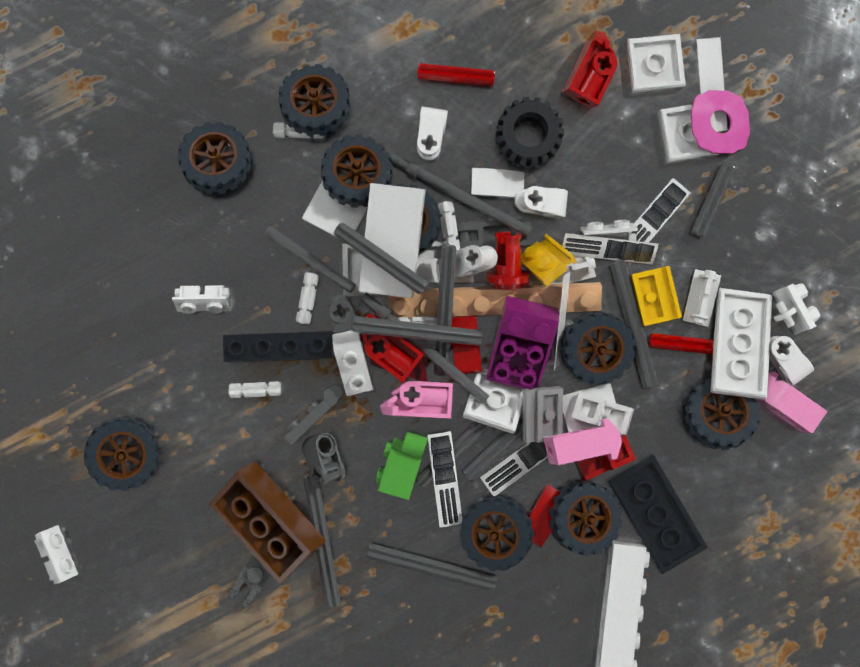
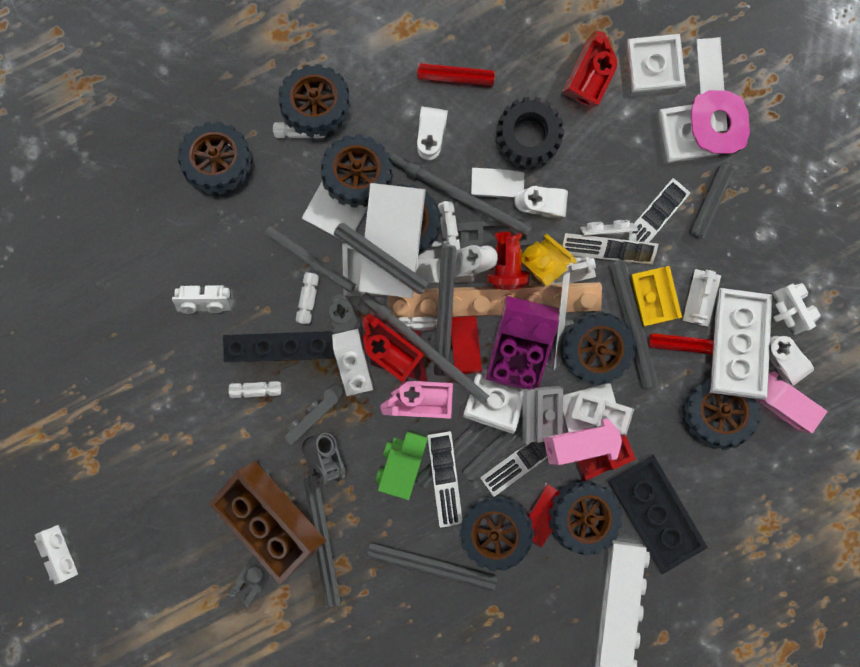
black wheel [84,417,158,491] -> none
dark grey axle [350,316,483,346] -> none

